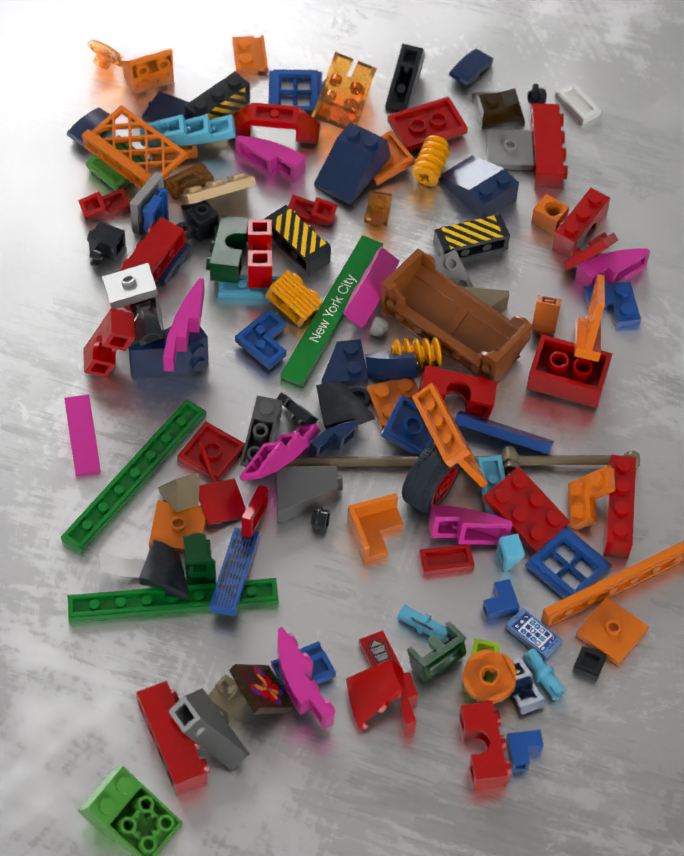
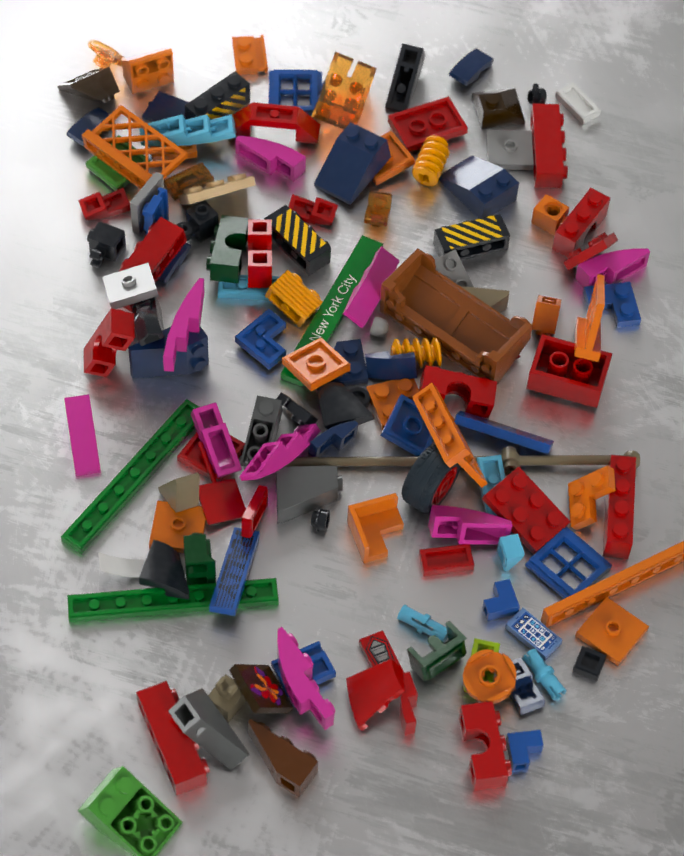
none -> dark brown slope [57,66,120,103]
none -> dark pink slope [191,402,242,478]
none -> reddish brown slope [248,719,318,797]
none -> orange plate [282,337,350,391]

